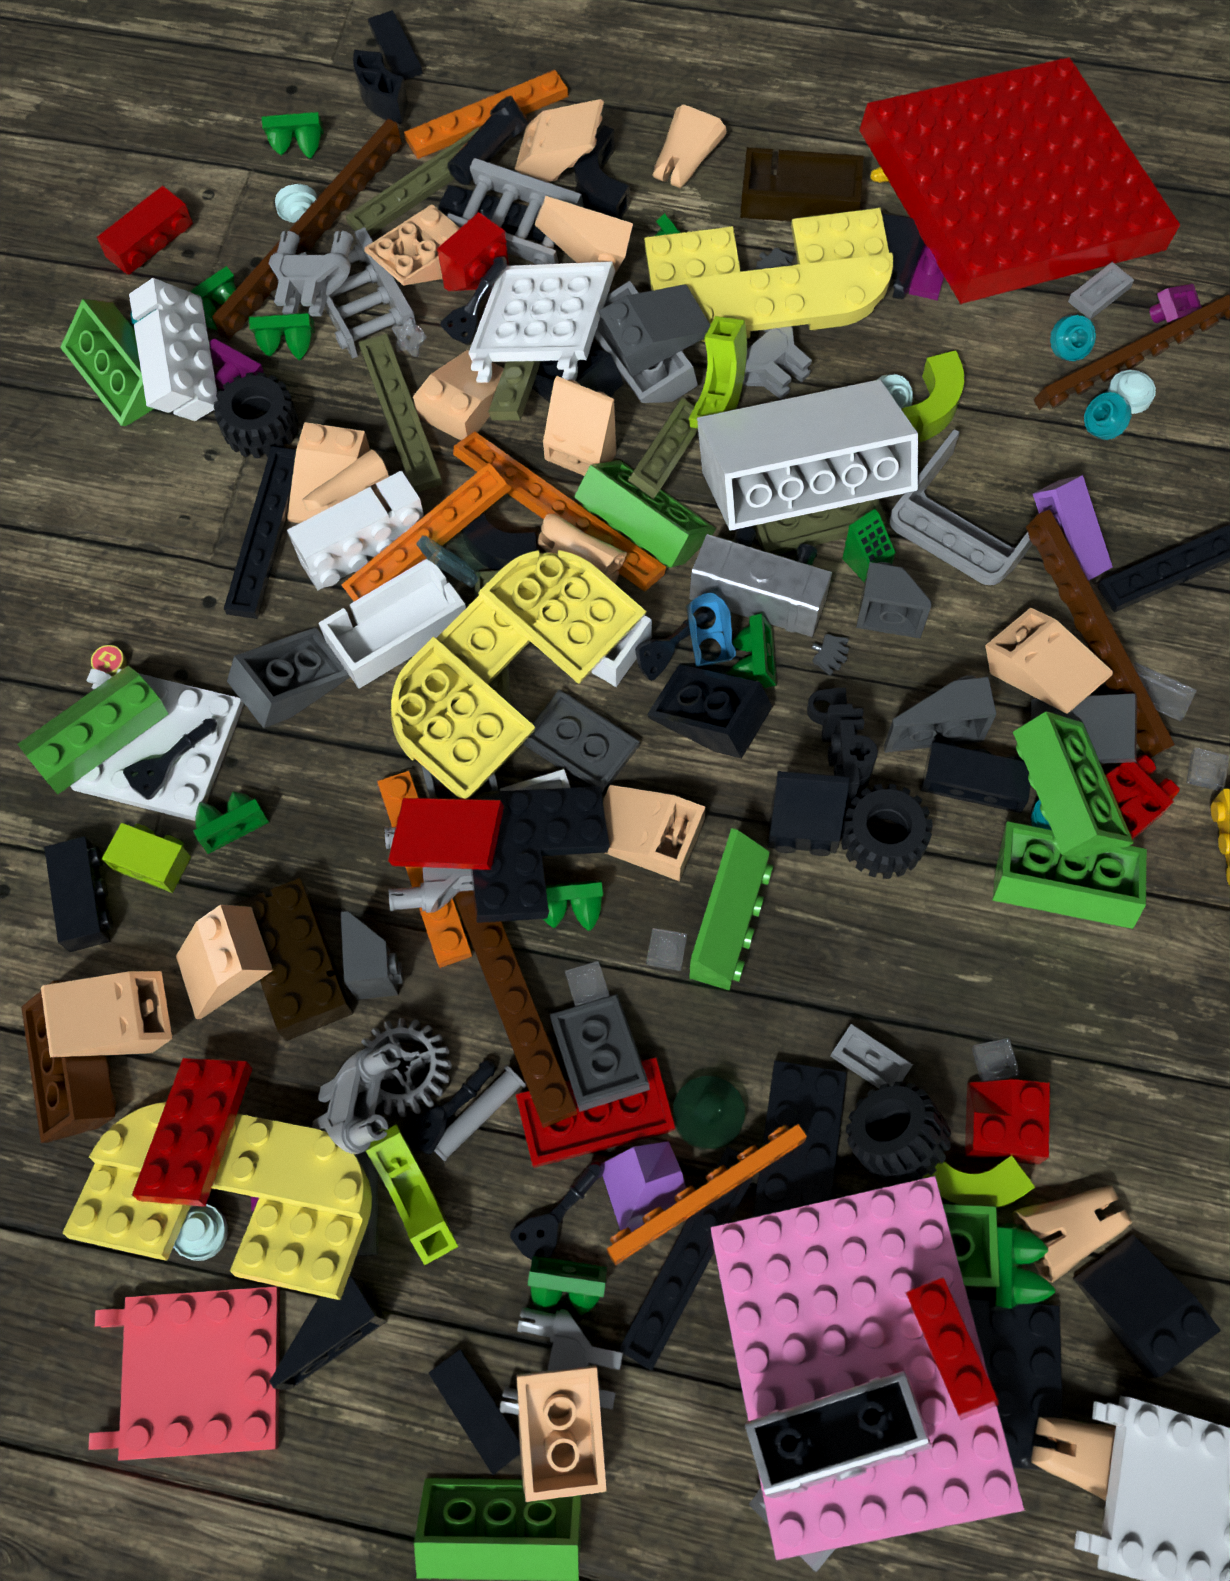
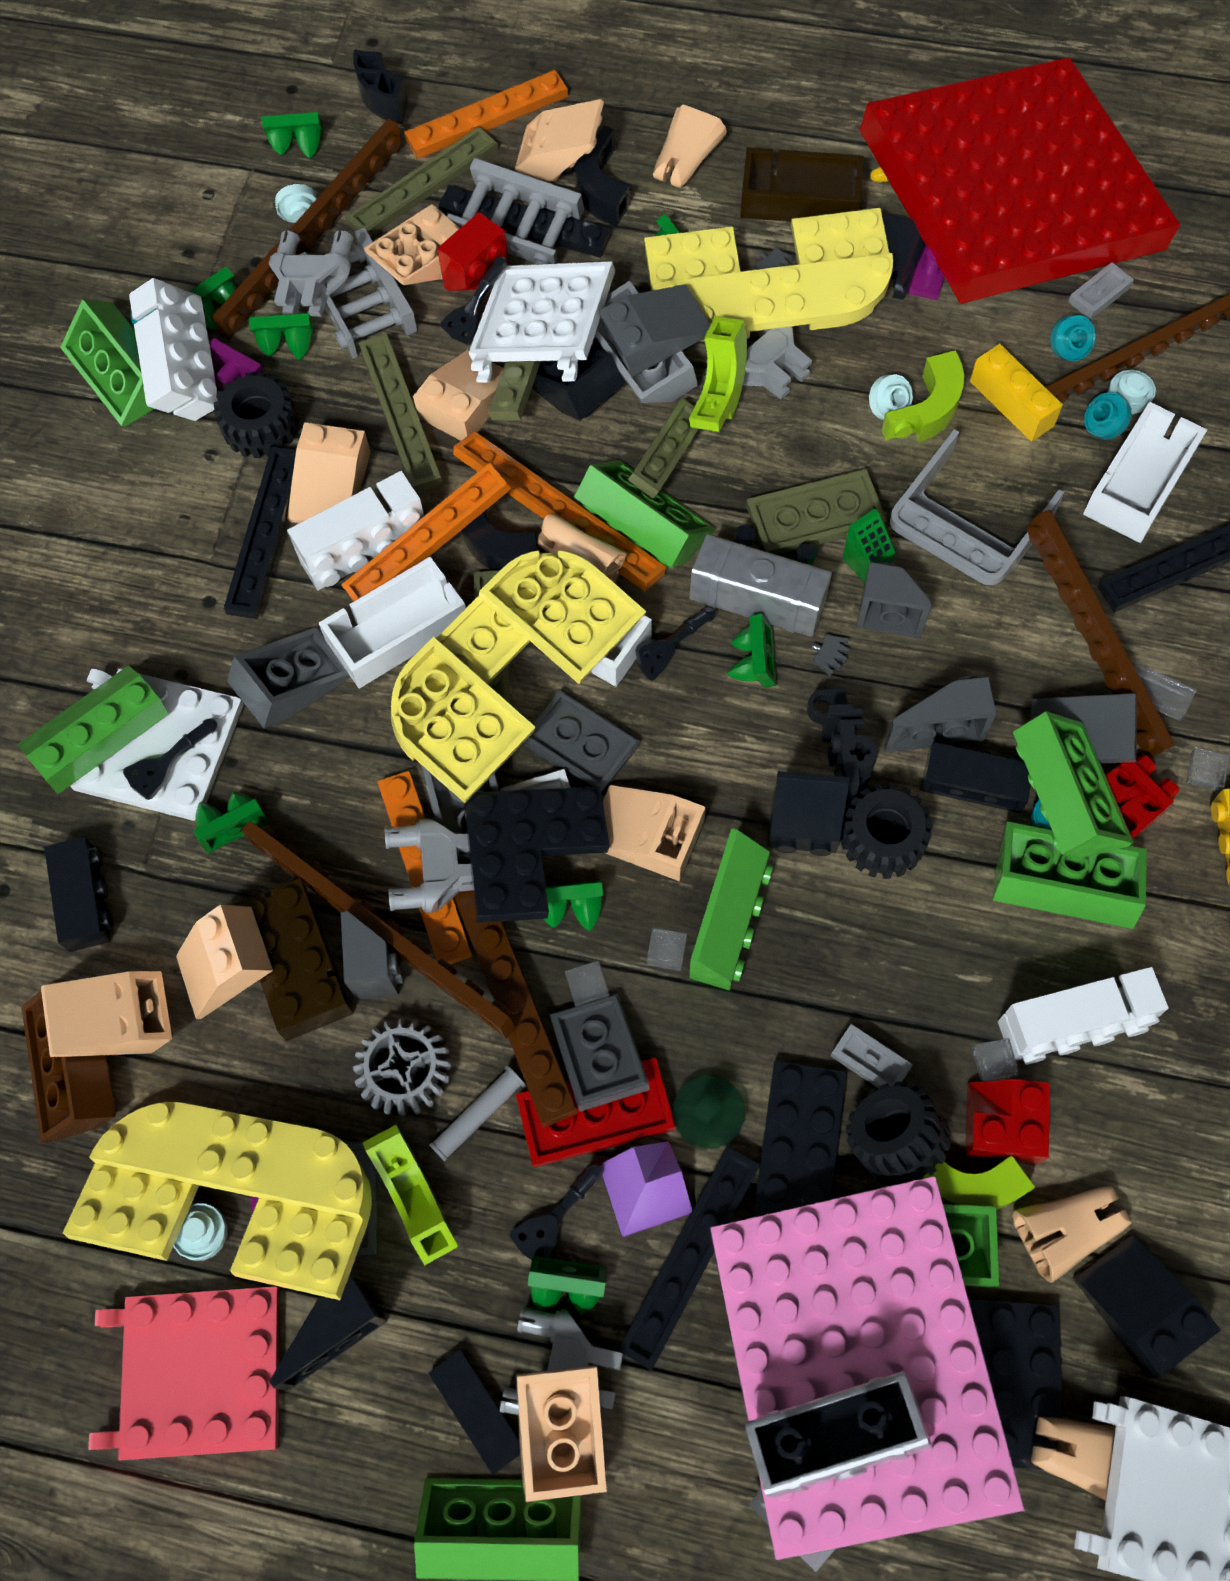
tile [91,645,127,676] -> none
red brick [97,185,193,275] -> none
lime brick [102,823,191,893] -> none
red plate [132,1058,253,1207] -> none
light nougat piece [302,449,391,512] -> none
light grey connector [312,1043,402,1154] -> none
black tile [367,10,423,80] -> none
red tile [388,798,504,870] -> none
clear plate [392,317,427,357] -> none
black piece [403,1061,495,1154] -> none
clear light blue tile [416,535,479,588] -> none
black piece [447,96,529,185] -> none
light nougat slope [535,196,633,275] -> none
light nougat slope [543,376,616,476] -> none
orange plate [607,1124,807,1266] -> none
black slope [647,665,773,759] -> none
dark azure piece [686,593,736,667] -> none
white brick [697,379,918,530] -> none
red brick [905,1277,999,1420] -> none
light nougat slope [985,608,1113,714] -> none
green tile [996,1223,1056,1308] -> none
medium lavender brick [1033,475,1113,581] -> none
magenta tile [1149,284,1202,324] -> none
none -> reddish brown plate [241,821,515,1039]
none -> yellow brick [970,343,1063,442]
none -> white piece [998,967,1169,1065]
none -> white piece [1083,402,1207,543]

